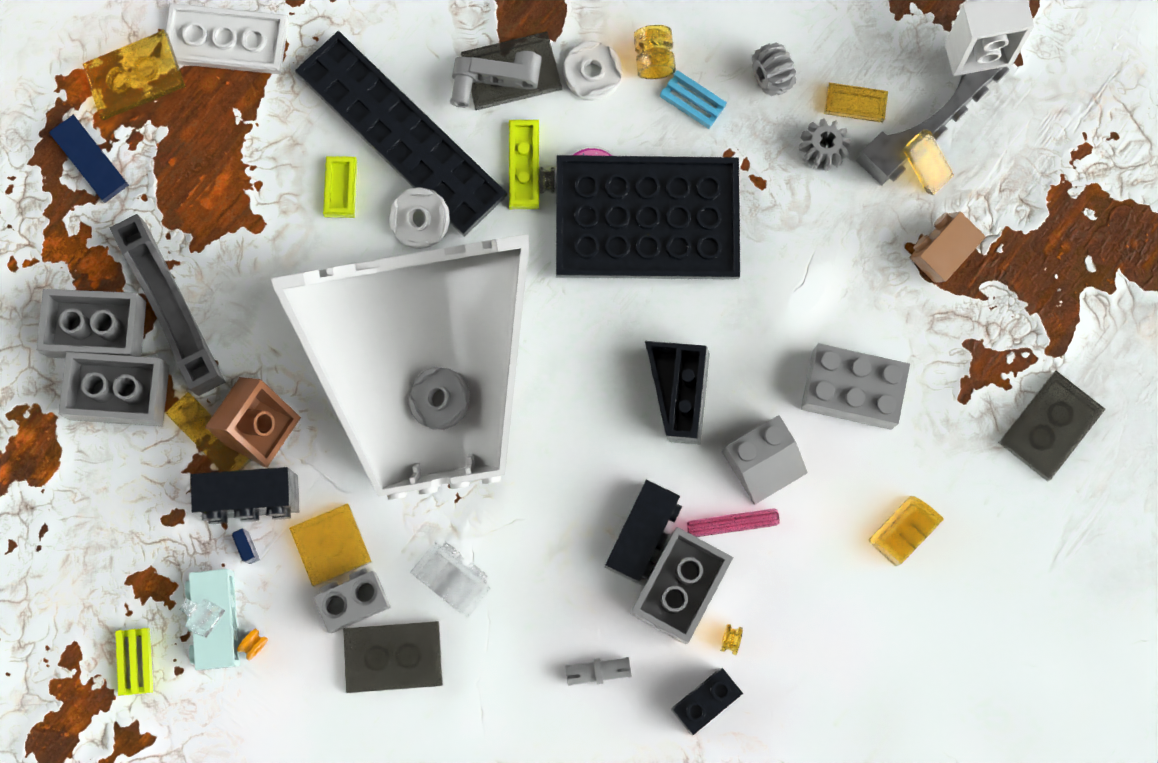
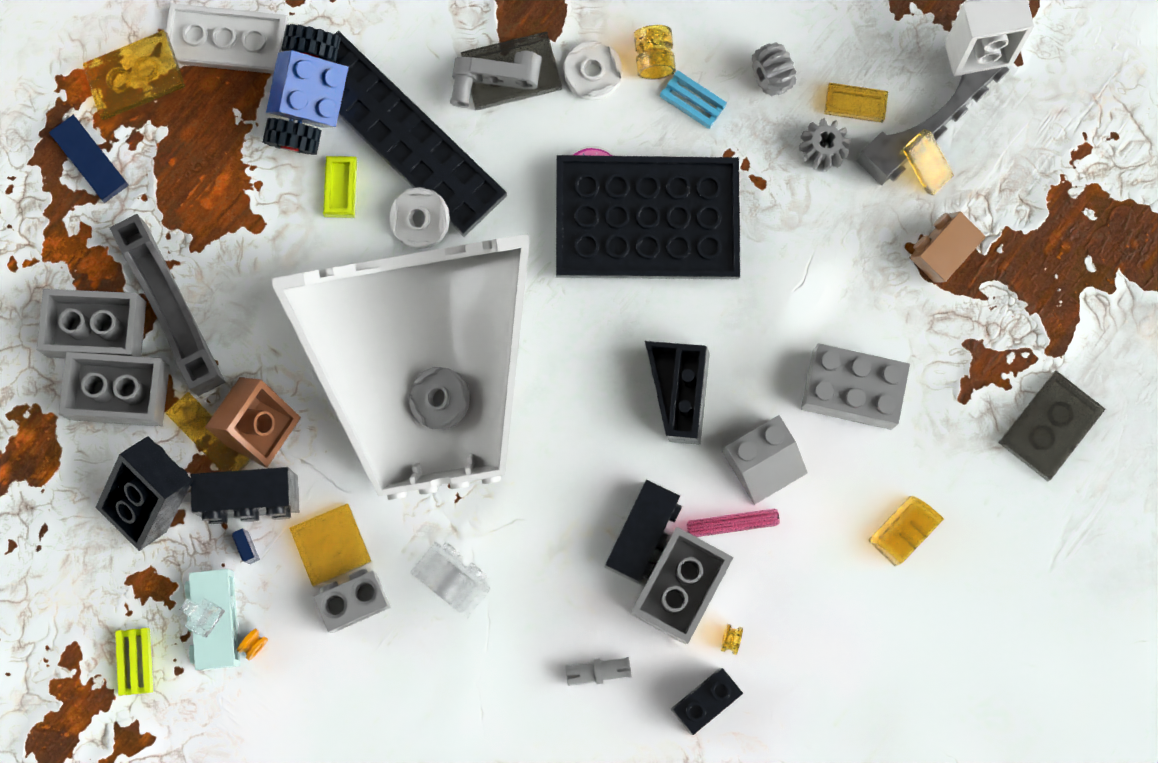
clear smoke tile [343,621,443,693] -> none
neon yellow tile [509,120,539,210] -> none
clear smoke bush [539,166,555,194] -> none
none -> black brick [95,436,193,551]
none -> brick [262,24,348,155]

